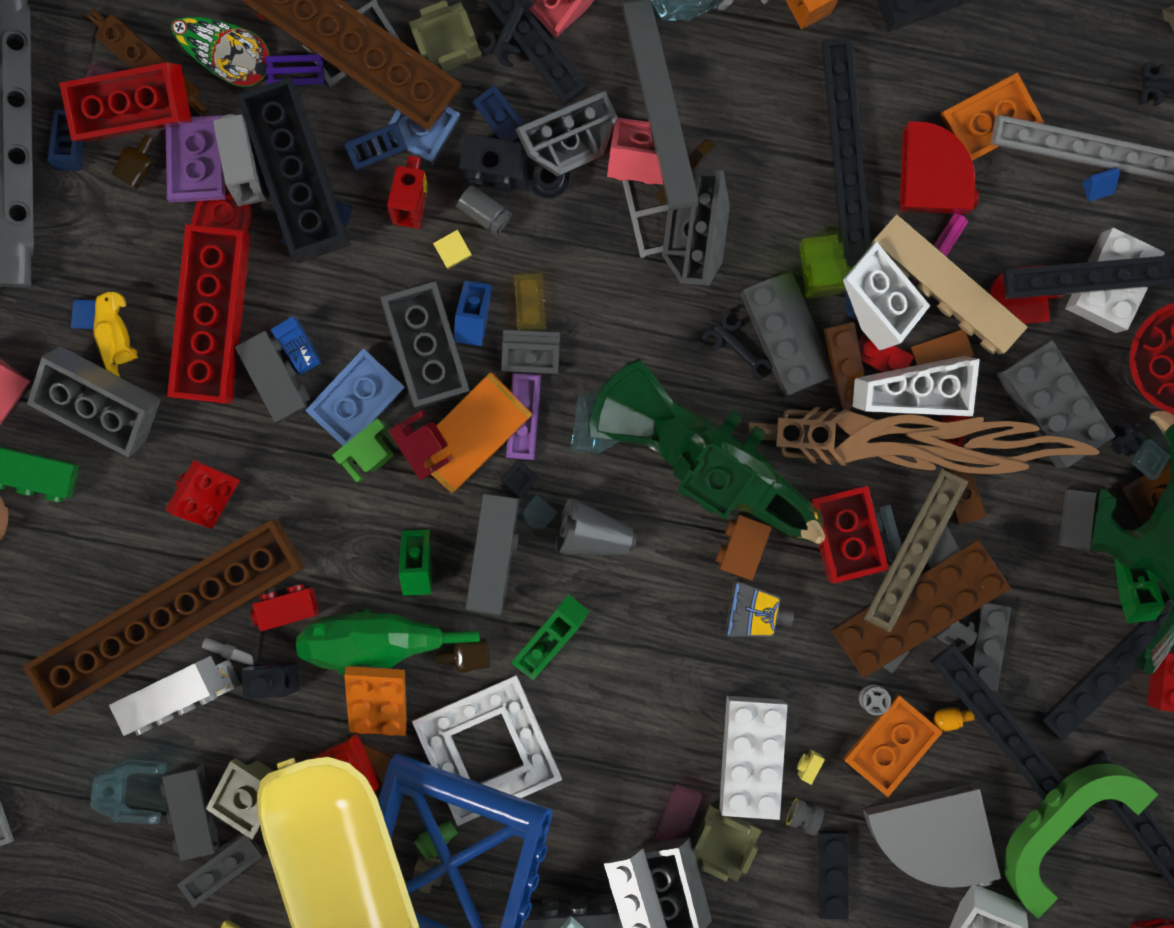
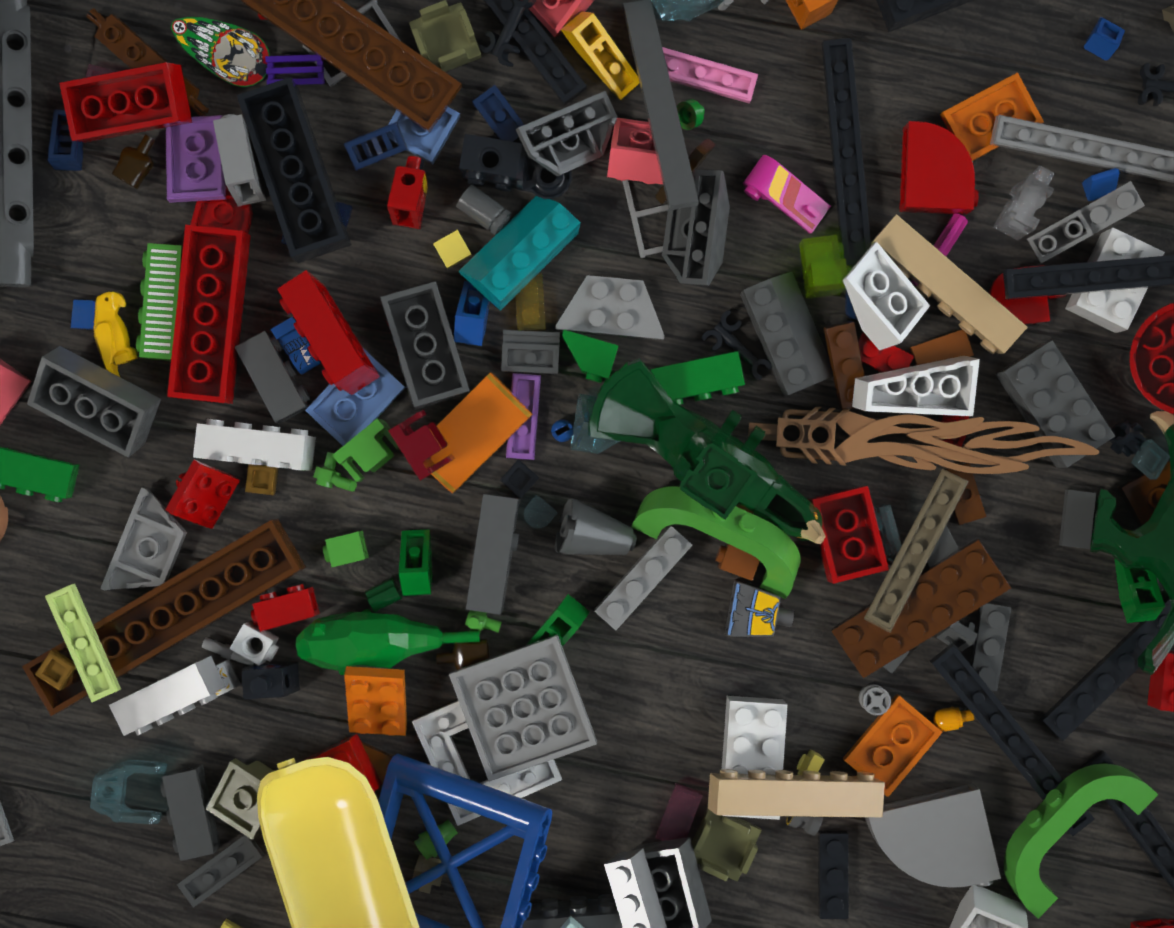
none -> pearl gold tile [35,649,76,691]
none -> yellowish green tile [45,584,121,702]
none -> light grey wing [100,487,187,590]
none -> bright green brick [136,243,183,361]
none -> white wedge [193,419,316,471]
none -> white brick [229,621,279,665]
none -> pearl gold tile [245,464,278,495]
none -> red brick [278,270,380,395]
none -> bright green piece [313,452,357,492]
none -> bright green brick [323,531,369,567]
none -> dark green piece [365,578,402,612]
none -> light grey piece [449,634,597,782]
none -> teal slope [459,196,581,311]
none -> bright green piece [465,610,502,633]
none -> blue hinge [551,419,574,442]
none -> light grey wing [556,275,664,340]
none -> yellow slope [561,11,640,100]
none -> green slope [562,330,618,383]
none -> light grey brick [594,525,692,630]
none -> bright green arch [631,486,801,599]
none -> green brick [650,351,745,405]
none -> bright pink tile [662,47,758,104]
none -> green tile [677,99,705,130]
none -> tan brick [708,769,885,817]
none -> dark pink door [743,155,831,234]
none -> clear hips [993,166,1054,241]
none -> light grey slope [1027,181,1145,264]
none -> blue slope [1084,17,1125,60]

